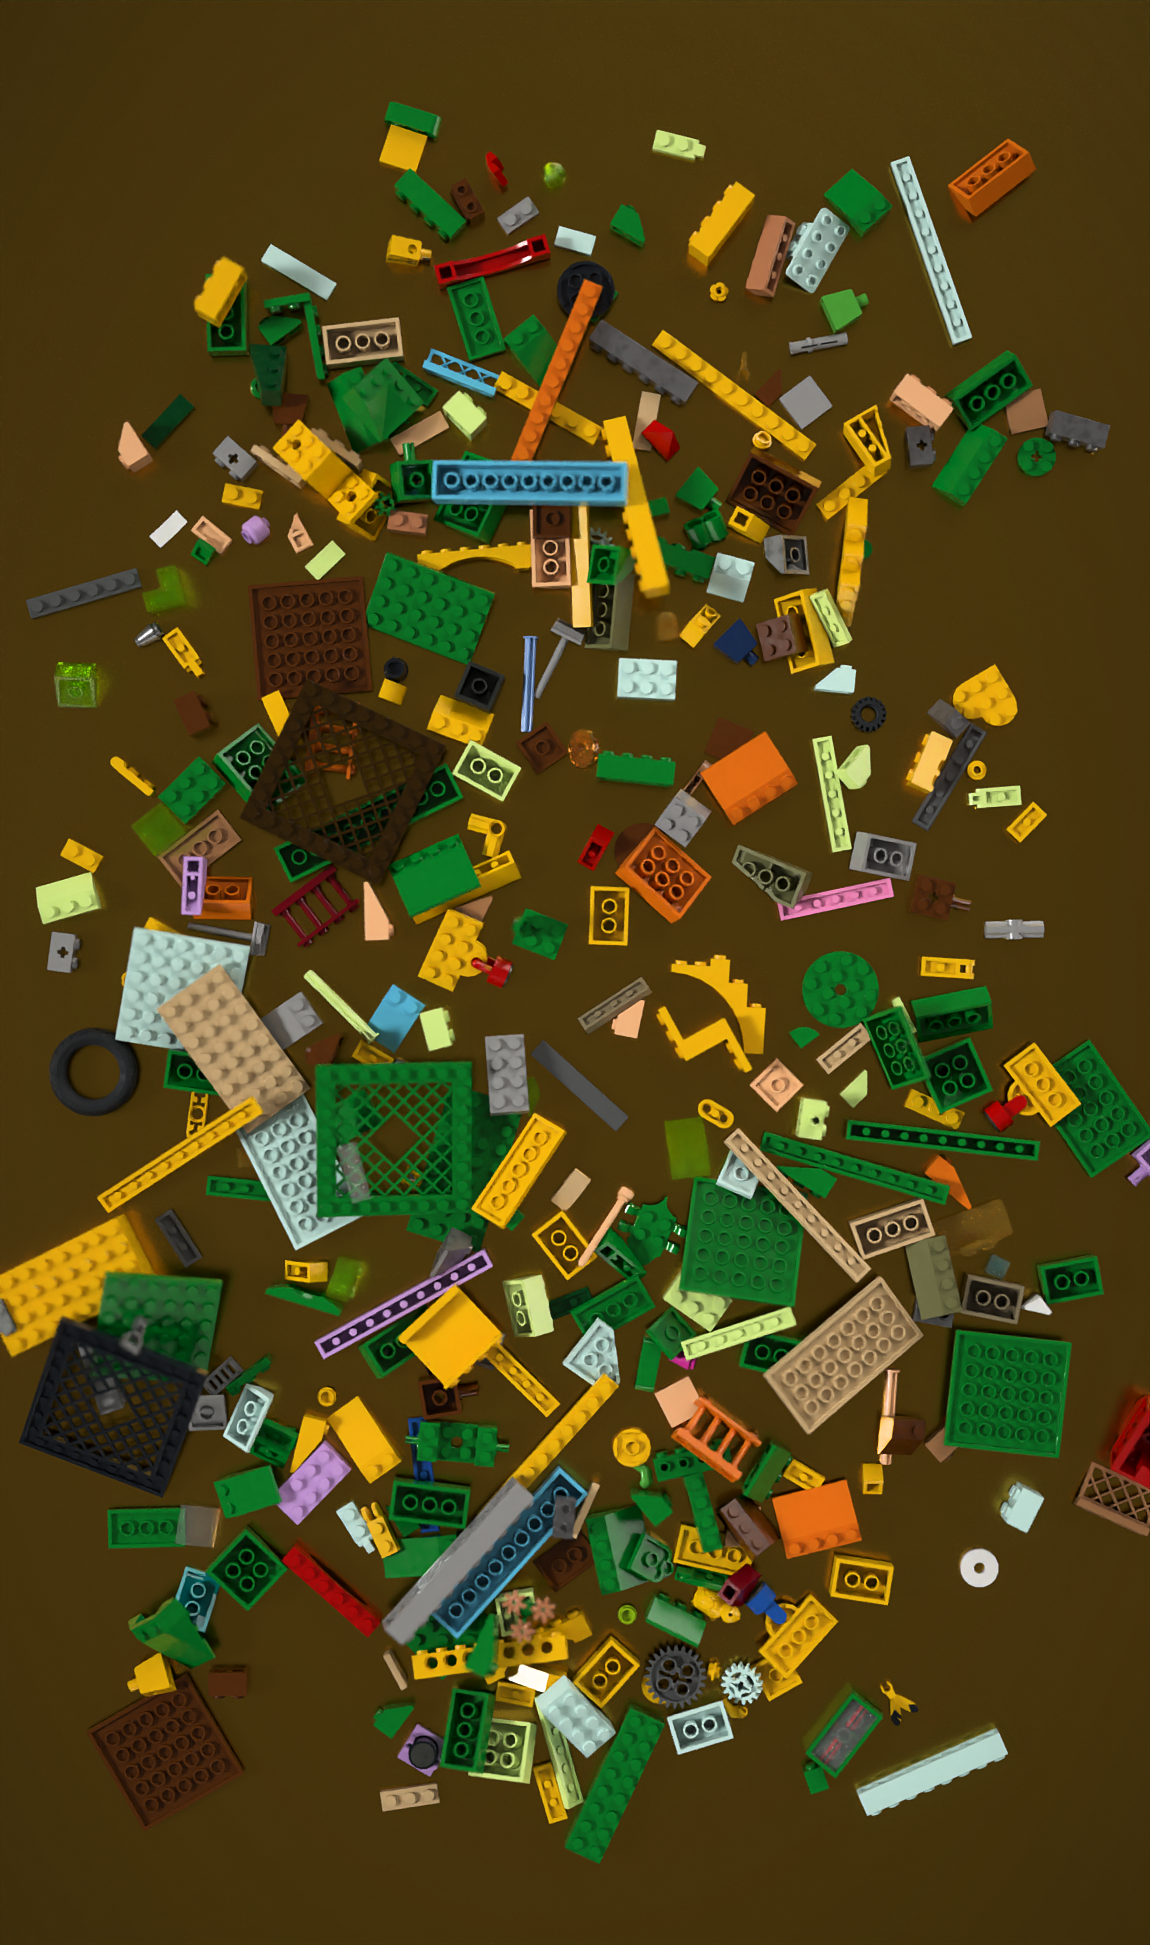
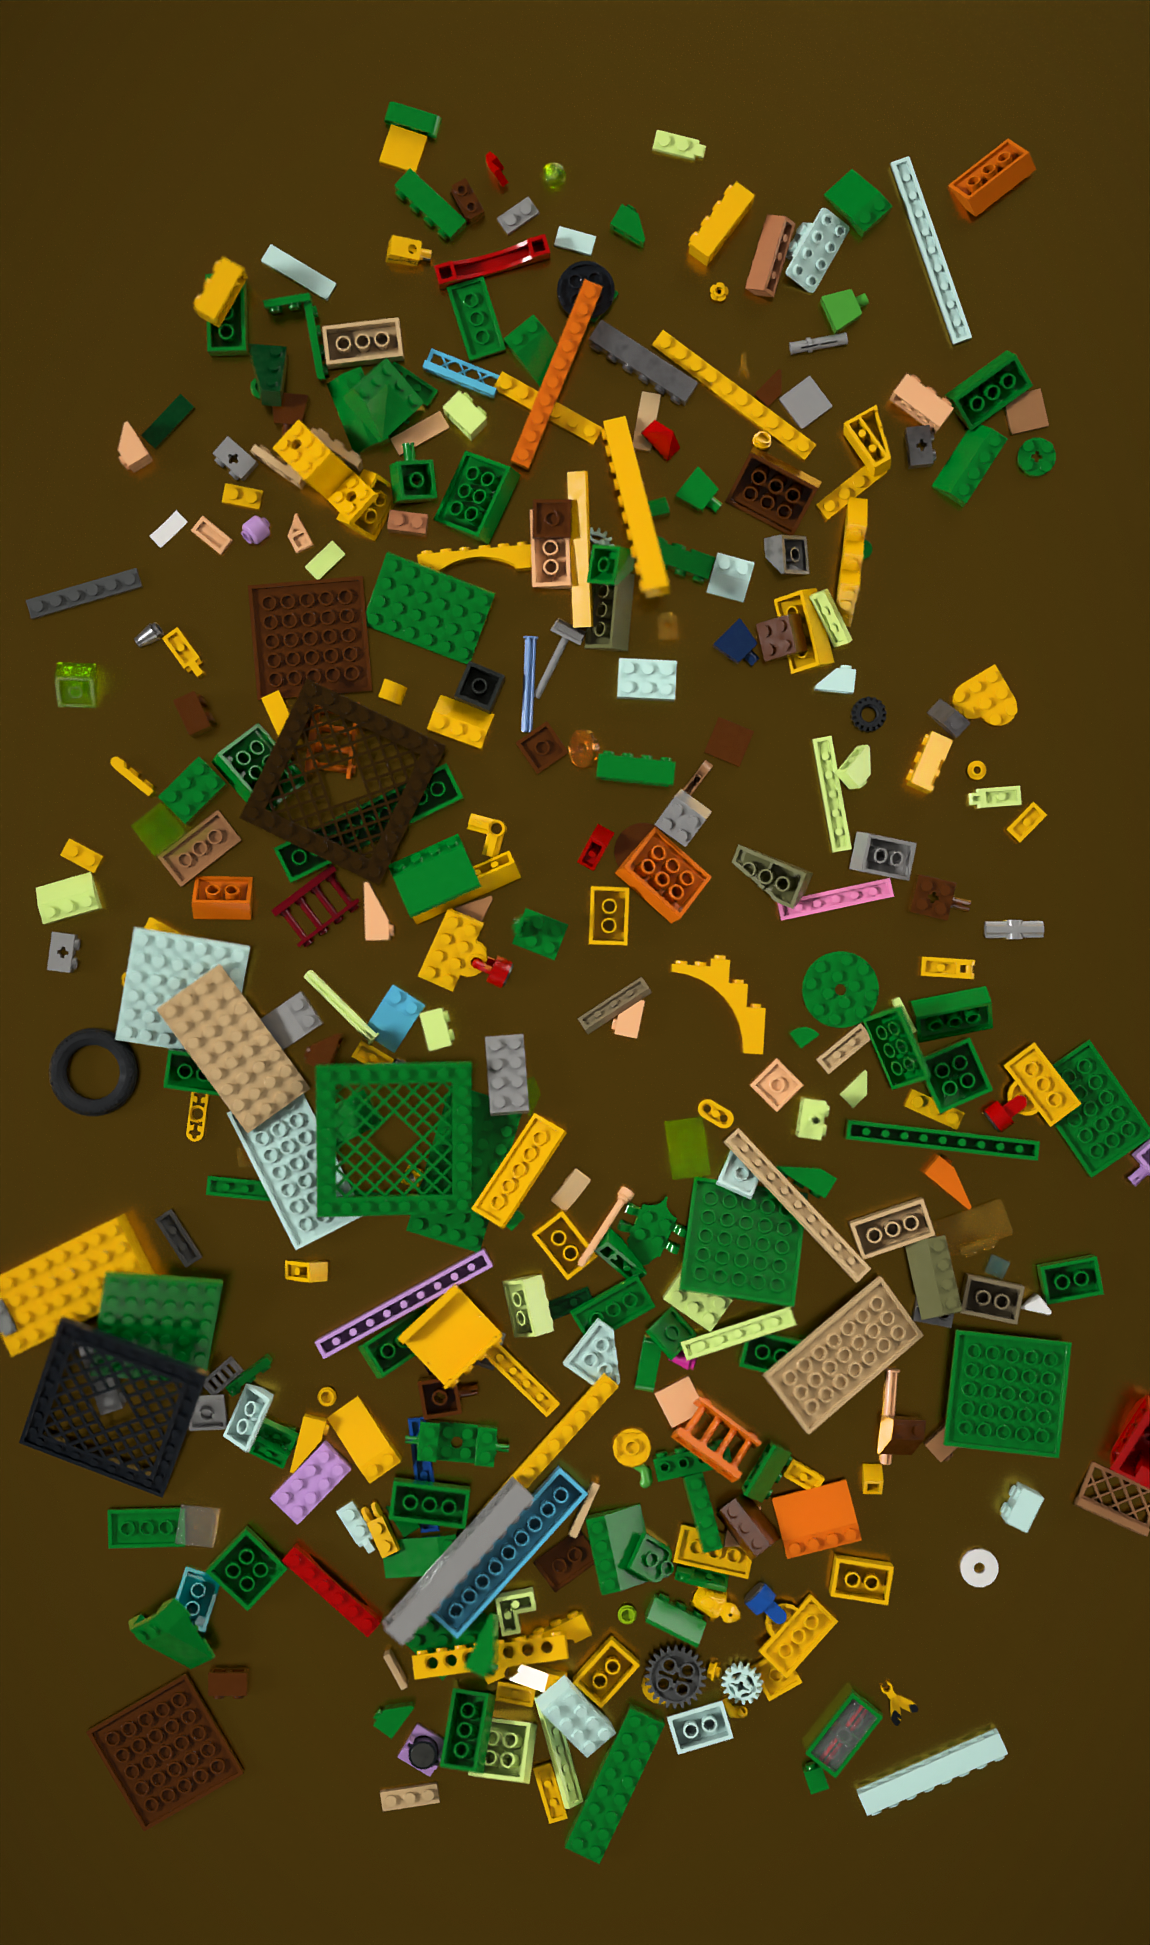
yellow plate [97,1095,263,1213] -> none
flat silver piece [120,1315,147,1355] -> none
yellow torso [127,1653,176,1696] -> none
clear neon green brick [142,564,187,614] -> none
lavender slope [181,856,207,915] -> none
light grey piece [187,921,271,956] -> none
green plate [190,538,216,565] -> none
green slope [213,1465,282,1519] -> none
green slope [258,315,304,346] -> none
green slope [265,1283,343,1316] -> none
clear neon green brick [325,1255,364,1302] -> none
clear plate [337,1142,371,1204] -> none
green gear [372,492,396,516] -> none
black piece [384,656,408,684] -> none
flat silver slope [430,1227,473,1278] -> none
medium azure brick [432,460,629,506] -> none
yellowish green slope [452,740,521,802] -> none
nougat plant [502,1590,556,1643] -> none
dark grey tile [531,1040,628,1131] -> none
flat silver brick [552,1495,576,1539] -> none
green slope [630,1488,673,1527] -> none
yellow bracket [656,1006,752,1073] -> none
yellow slope [679,604,721,648] -> none
green brick [683,509,729,550] -> none
orange slope [700,731,798,825] -> none
dark red slope [717,1563,762,1607] -> none
yellow slope [727,506,770,544] -> none
green plate [759,1131,950,1205] -> none
dark grey tile [911,723,987,831] -> none
flat silver brick [1045,410,1110,452] -> none

